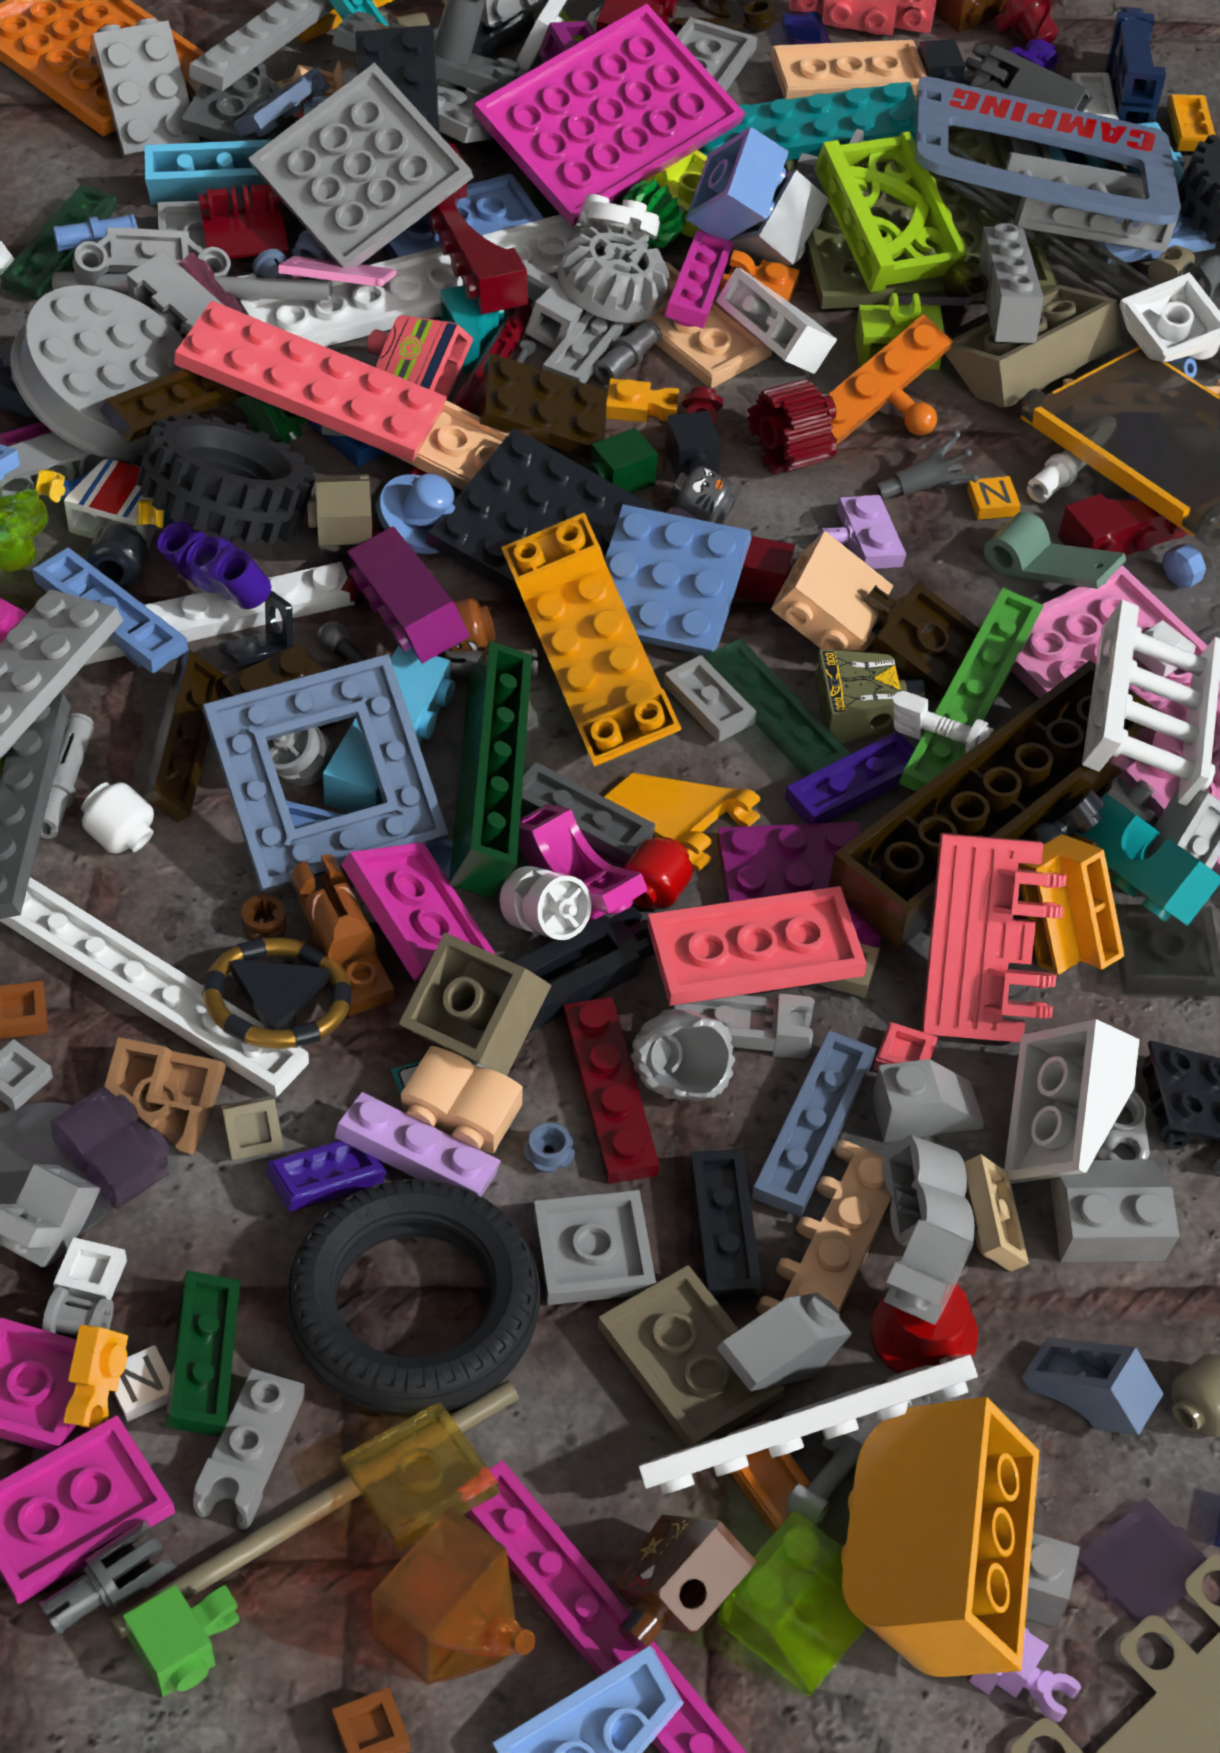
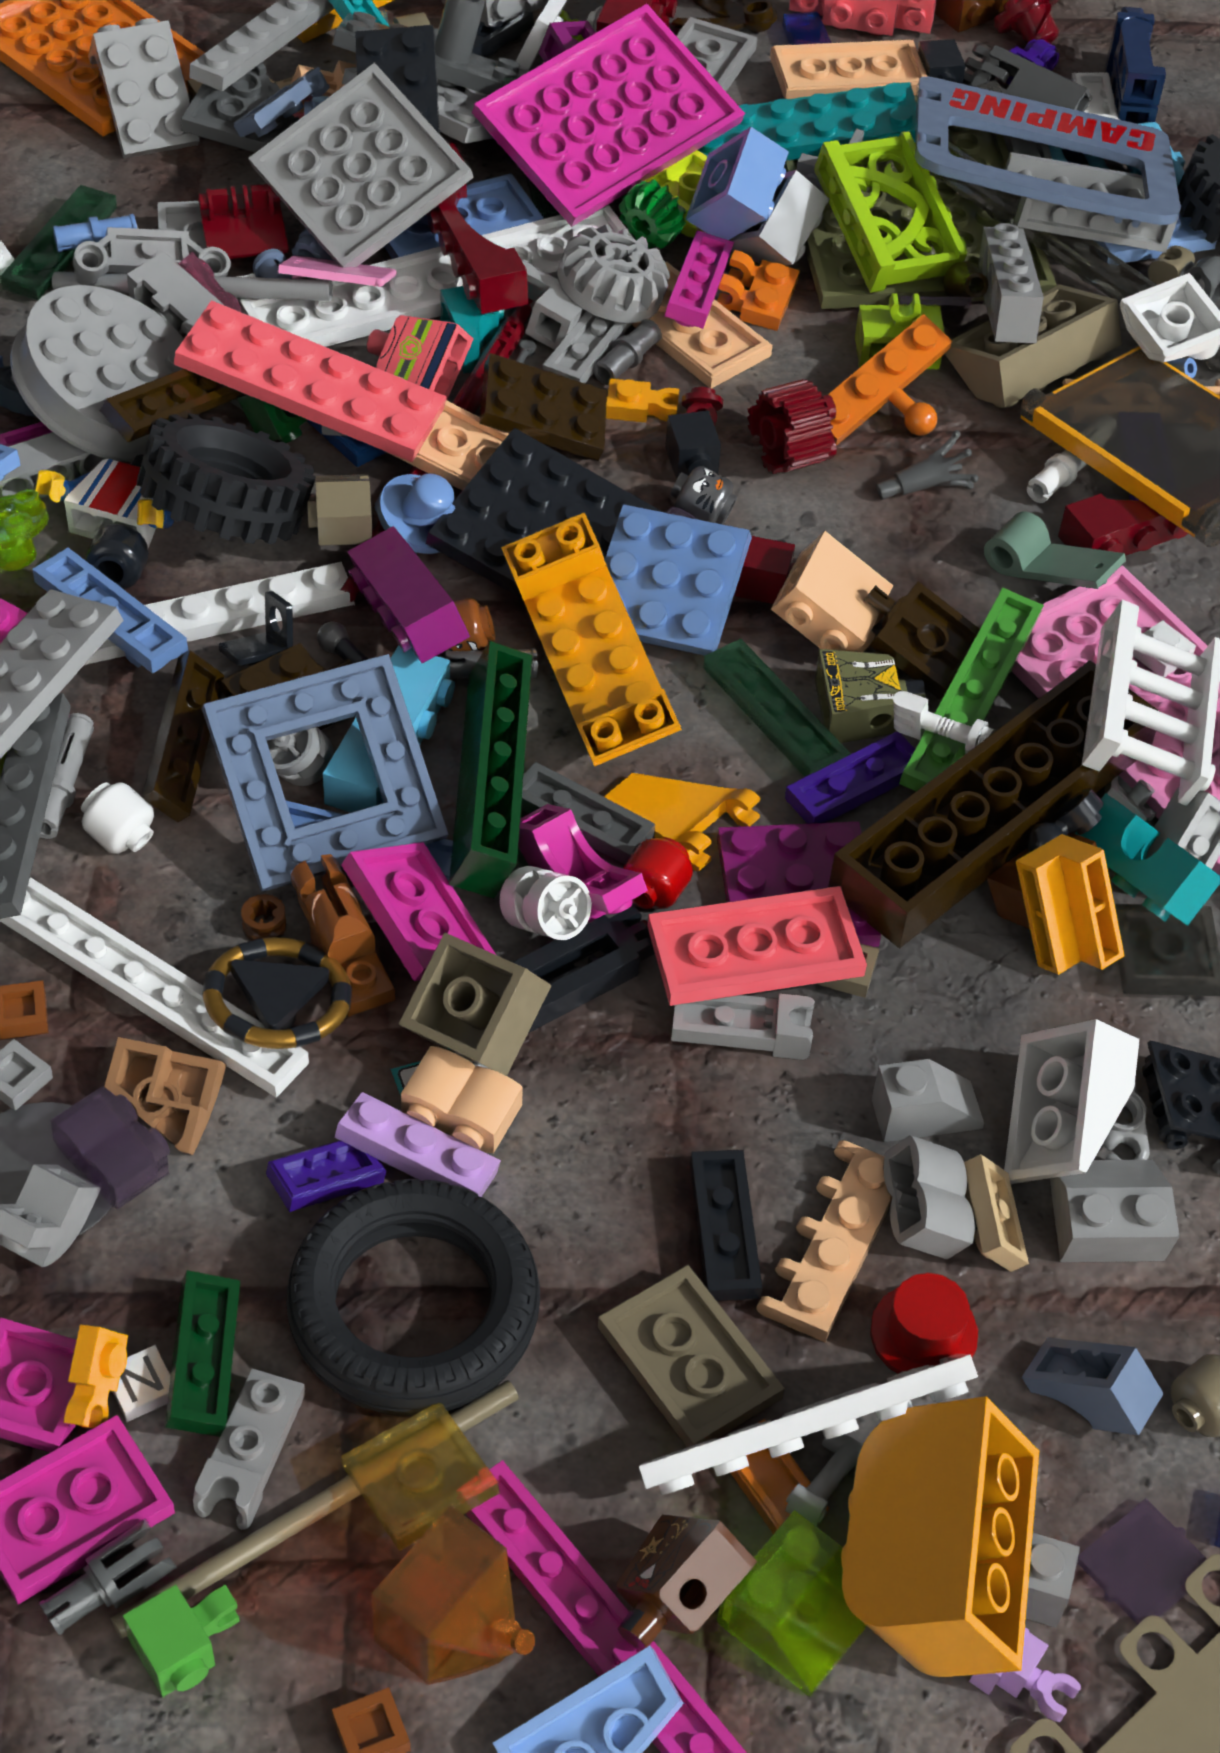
light grey bush [43,1287,114,1337] -> none
white plate [53,1237,127,1302] -> none
medium azure brick [144,140,271,205] -> none
dark purple piece [157,521,272,610] -> none
dark tan plate [221,1095,284,1161] -> none
sand blue plate [523,1123,575,1173] -> none
light grey plate [534,1190,656,1305] -> none
dark red plate [563,997,659,1184] -> none
white plate [578,194,660,241] -> none
dark green brick [588,428,658,494] -> none
light grey hair [630,1009,735,1102] -> none
light grey plate [663,655,756,743] -> none
white slope [715,267,837,374] -> none
light grey slope [717,1293,852,1391] -> none
sand blue plate [752,1030,876,1218] -> none
lavender plate [819,495,906,569] -> none
coral tile [873,1022,938,1071] -> none
light grey brick [883,1220,974,1325] -> none
coral hinge [921,833,1067,1043] -> none
light orange tile [967,476,1021,520] -> none
medium blue tile [1162,543,1206,589] -> none
light orange plate [1166,94,1216,151] -> none

